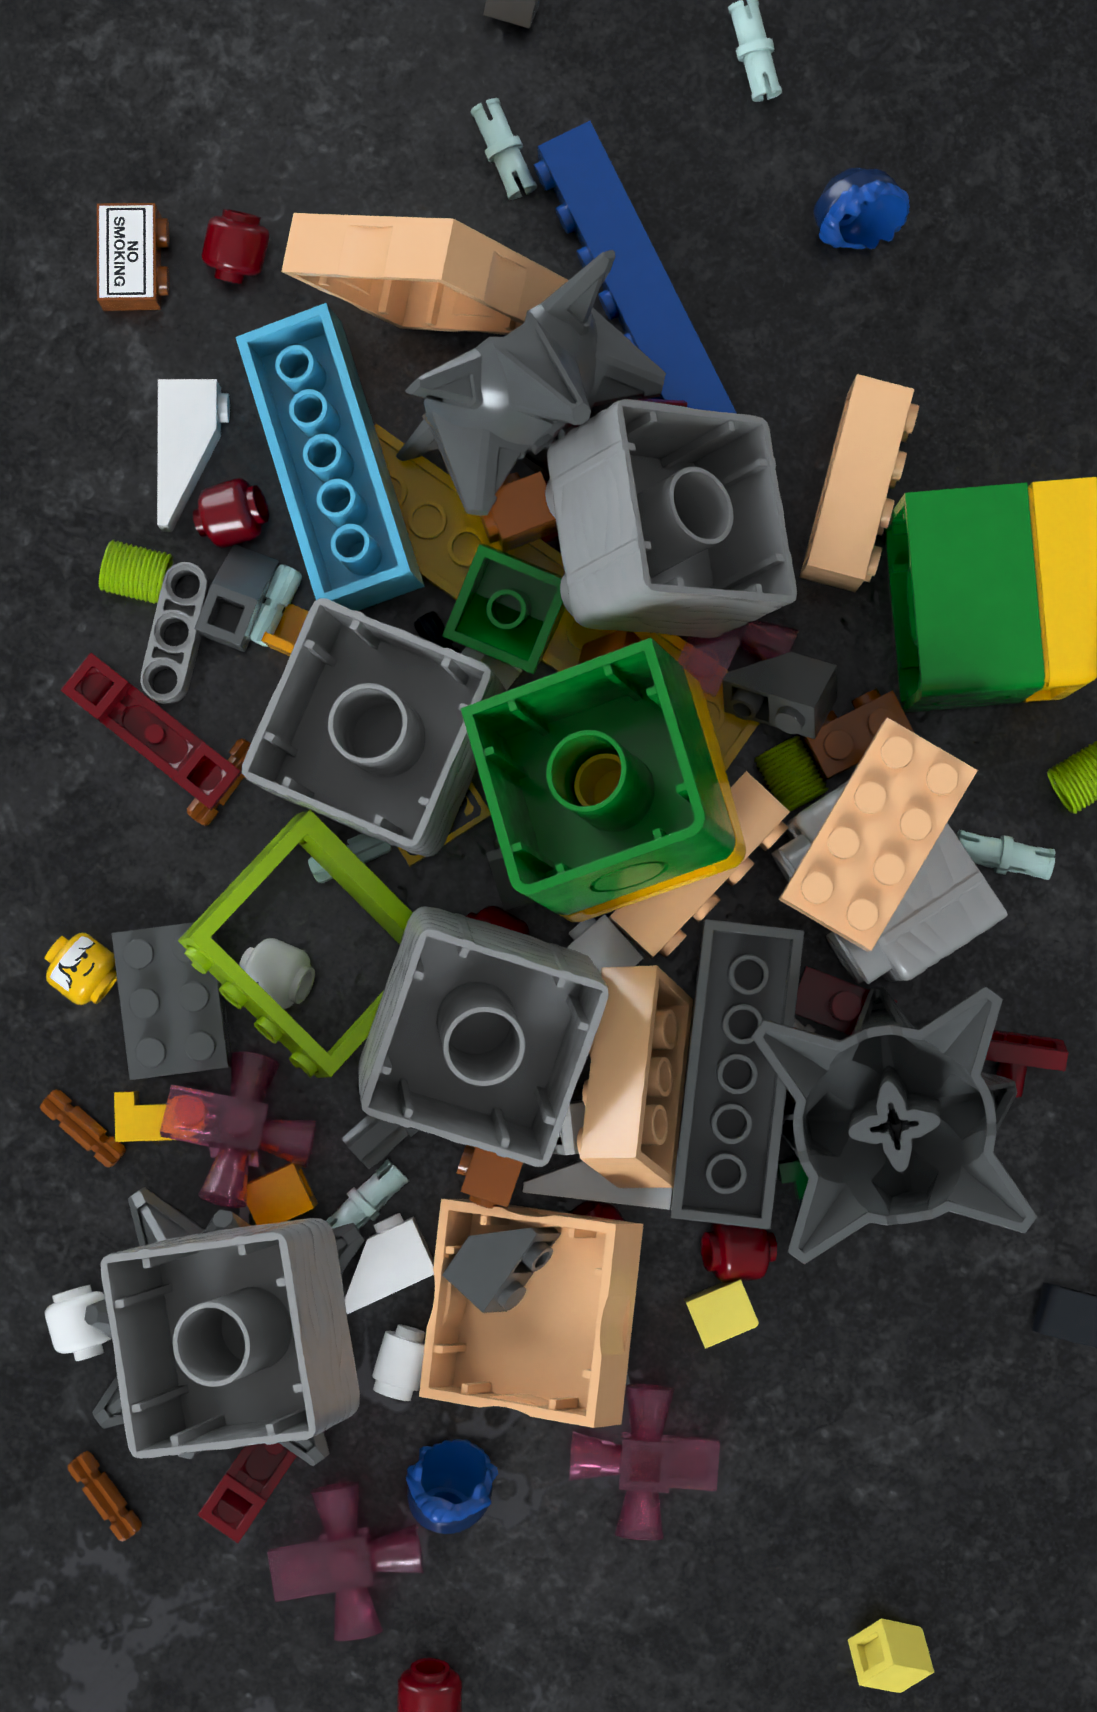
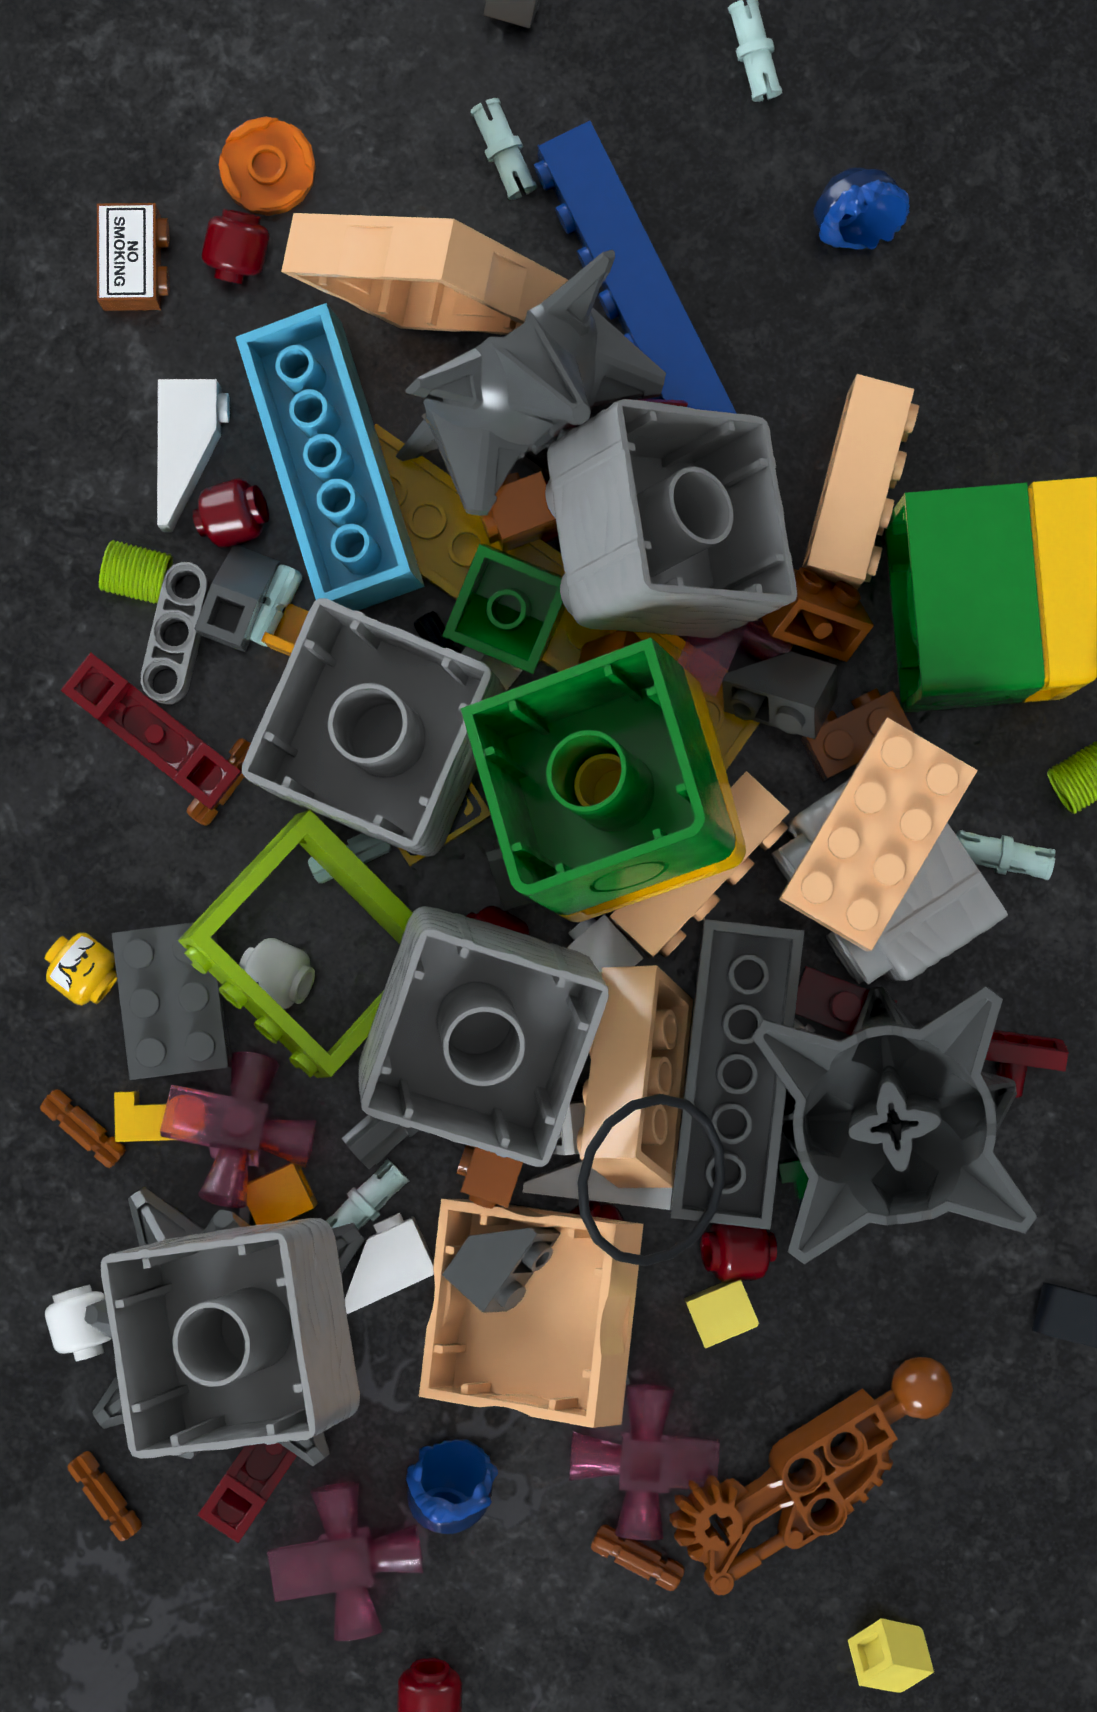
white brick [372,1324,426,1401] -> none
lime piece [754,735,829,812] -> none
none -> orange tile [218,116,316,216]
none -> black piece [577,1094,726,1266]
none -> dark orange axle [591,1524,685,1591]
none -> dark orange arm [669,1356,953,1595]
none -> dark orange brick [761,567,874,662]

